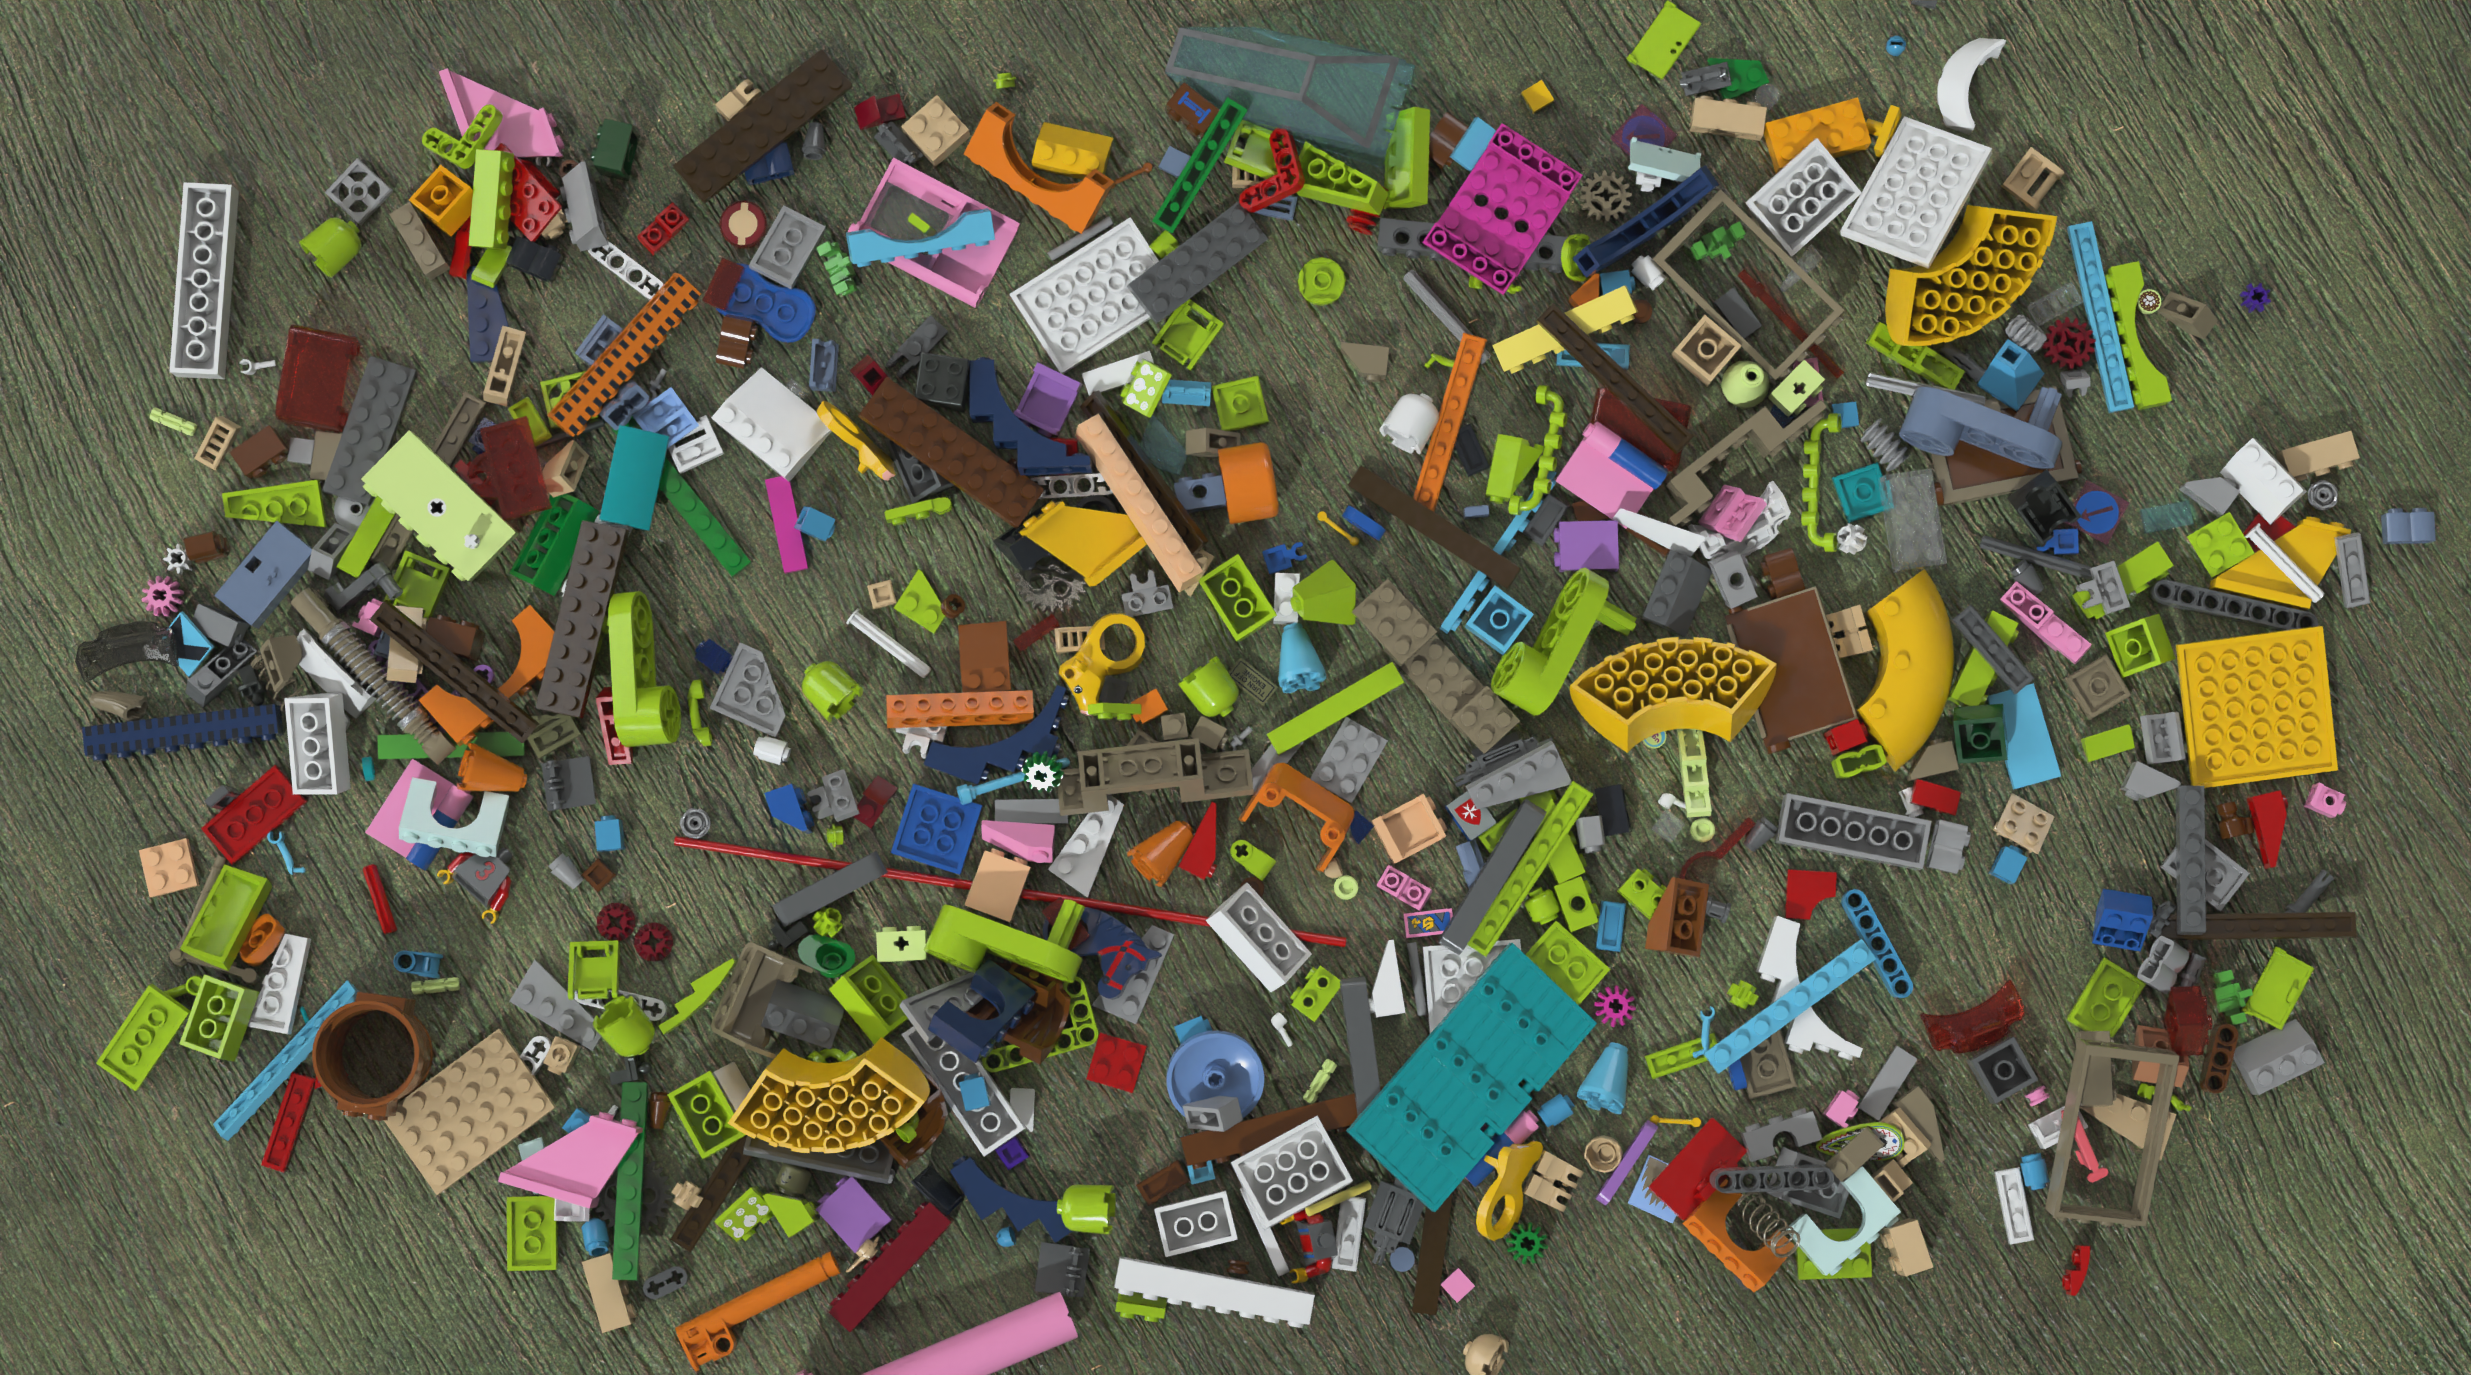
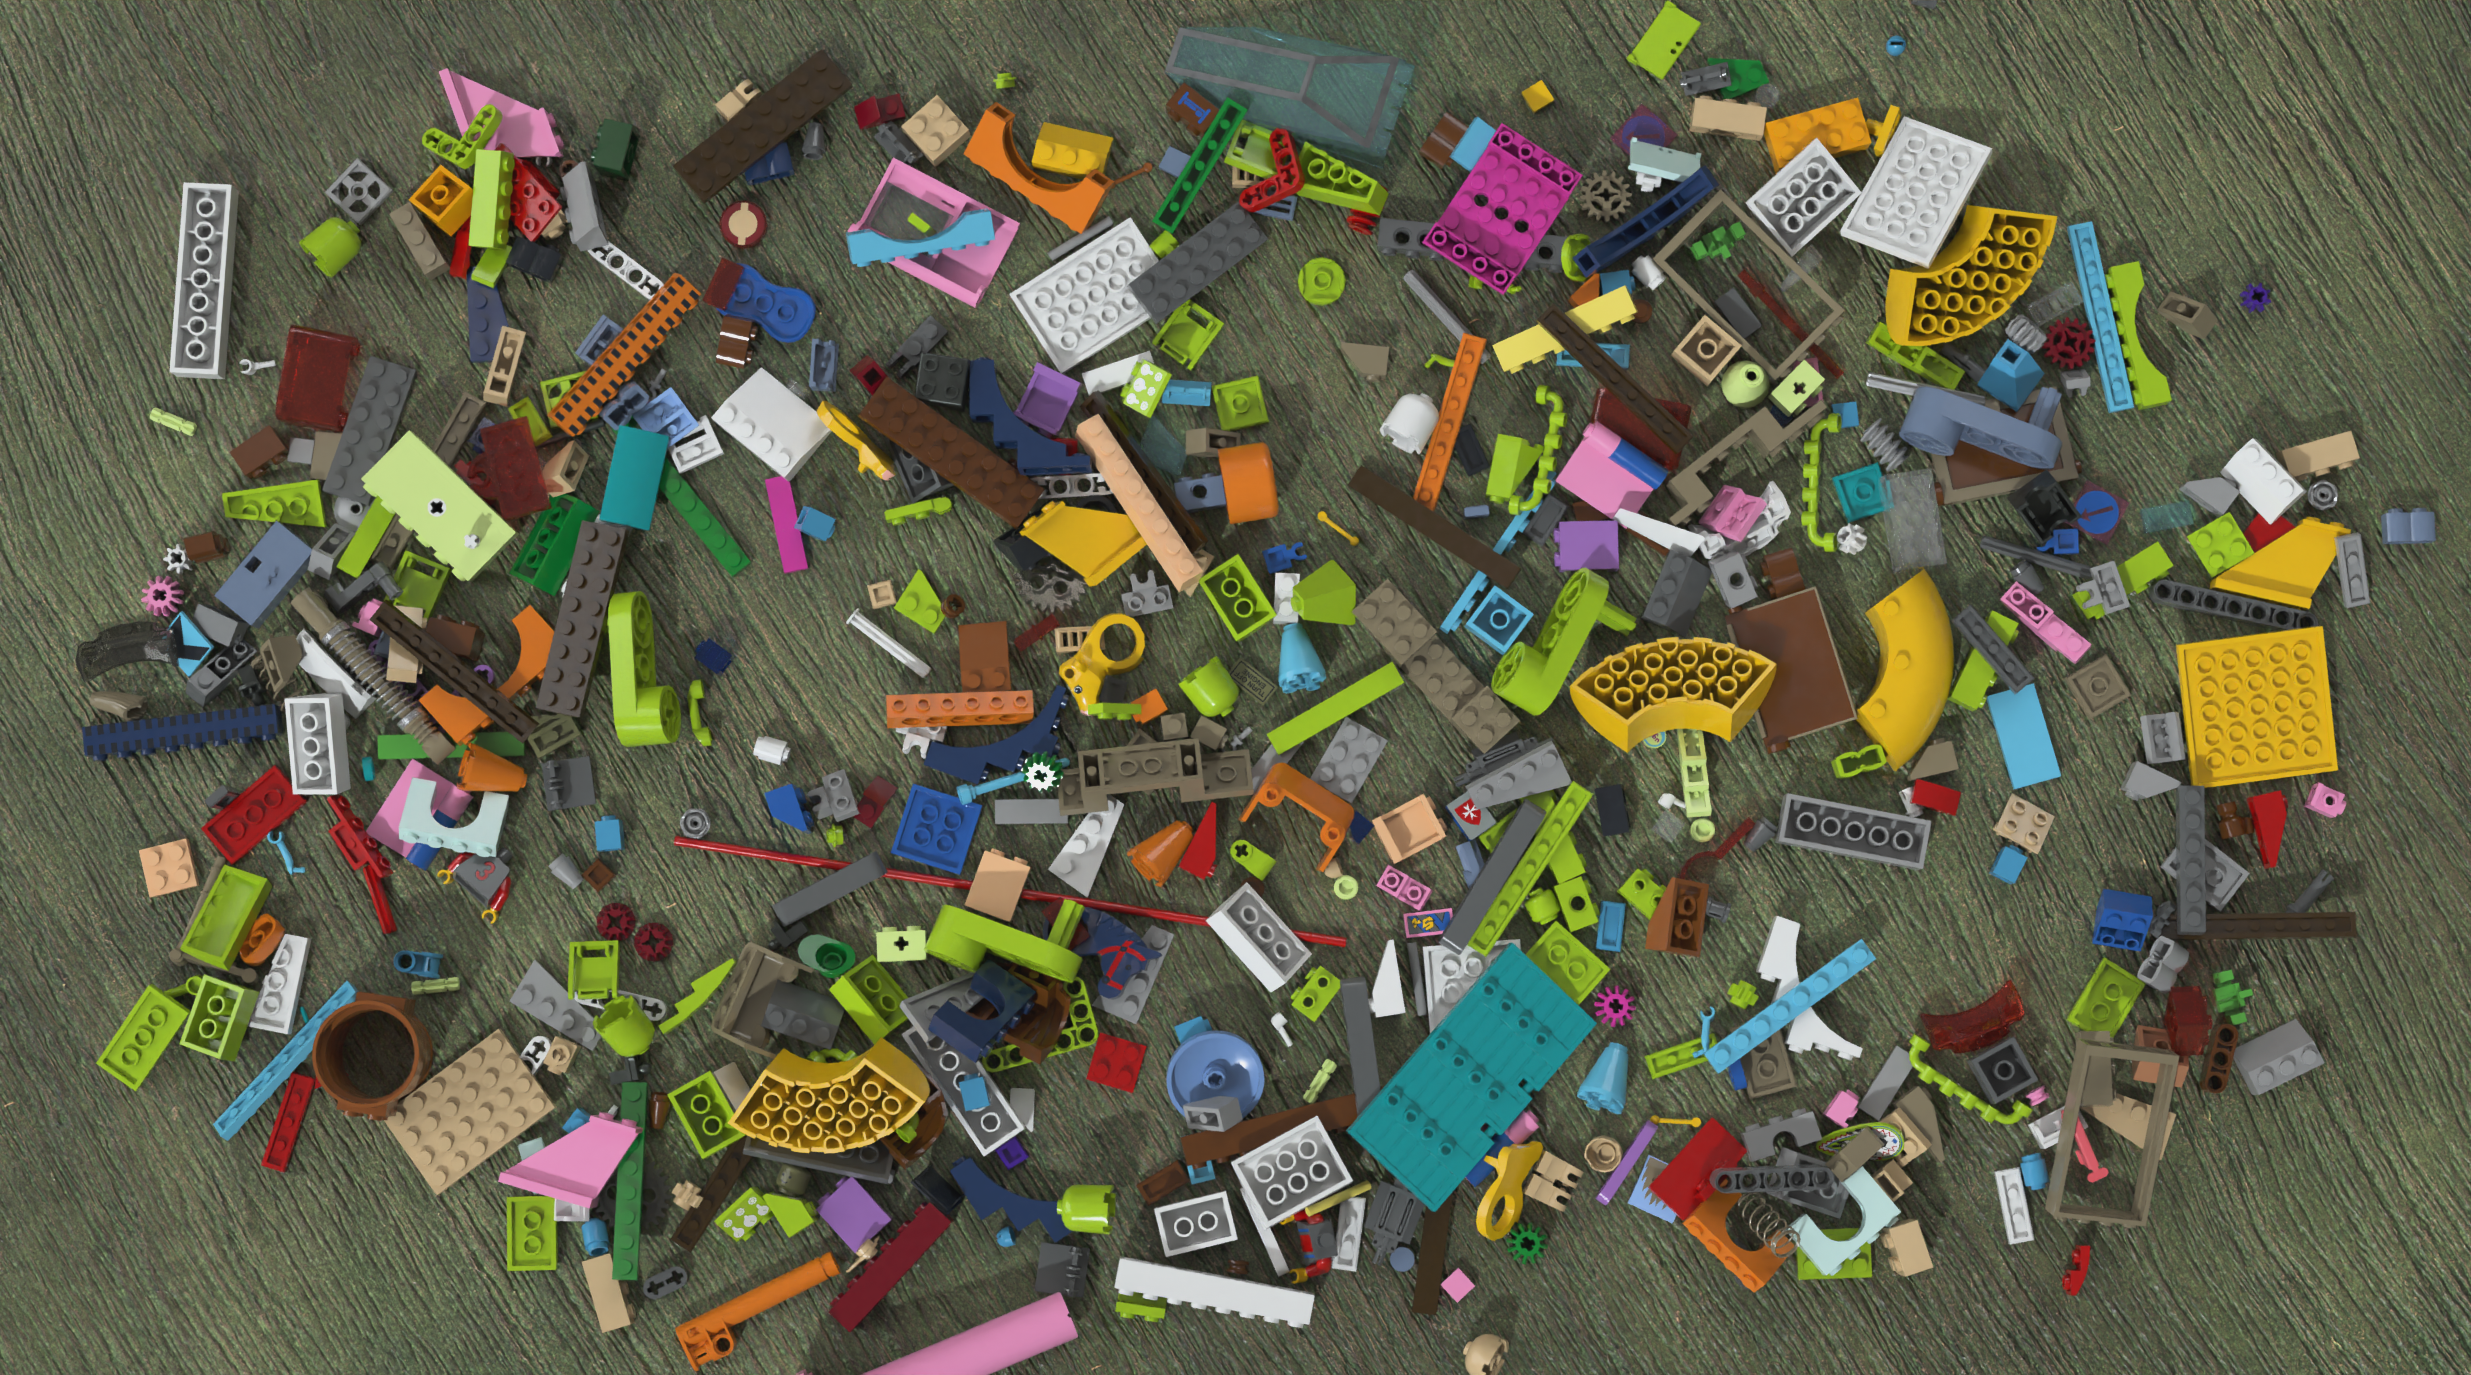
tan slope [194,416,242,470] -> none
red slope [596,687,633,765] -> none
red slope [637,202,689,256] -> none
light grey plate [710,642,787,738] -> none
light grey plate [749,205,826,290] -> none
lime cylinder [801,661,863,723] -> none
lime gear [812,906,844,938] -> none
bright green piece [816,241,858,296] -> none
bright pink slope [982,820,1055,863] -> none
blue beam [1341,505,1386,541] -> none
lime slope [1384,107,1430,210] -> none
dark azure brick [1537,1093,1575,1127] -> none
light grey brick [1576,815,1606,854] -> none
red tile [1785,869,1837,920] -> none
red brick [1824,719,1868,756] -> none
tan legs [1826,605,1873,659] -> none
dark azure beam [1841,889,1913,998] -> none
light grey brick [1926,819,1971,874] -> none
white windscreen [1937,38,2006,135] -> none
dark green brick [1953,704,2008,764] -> none
tan plate [2001,147,2064,212] -> none
lime slope [2080,724,2135,762] -> none
lime slope [2105,614,2176,678] -> none
tile [2136,289,2161,314] -> none
lime piece [2137,1083,2191,1111] -> none
dark grey pin [2174,953,2207,1004] -> none
lime door [2241,946,2315,1030] -> none
white axle [2245,523,2324,603] -> none
none -> red bracket [327,794,393,878]
none -> lime bar [1909,1033,2033,1124]

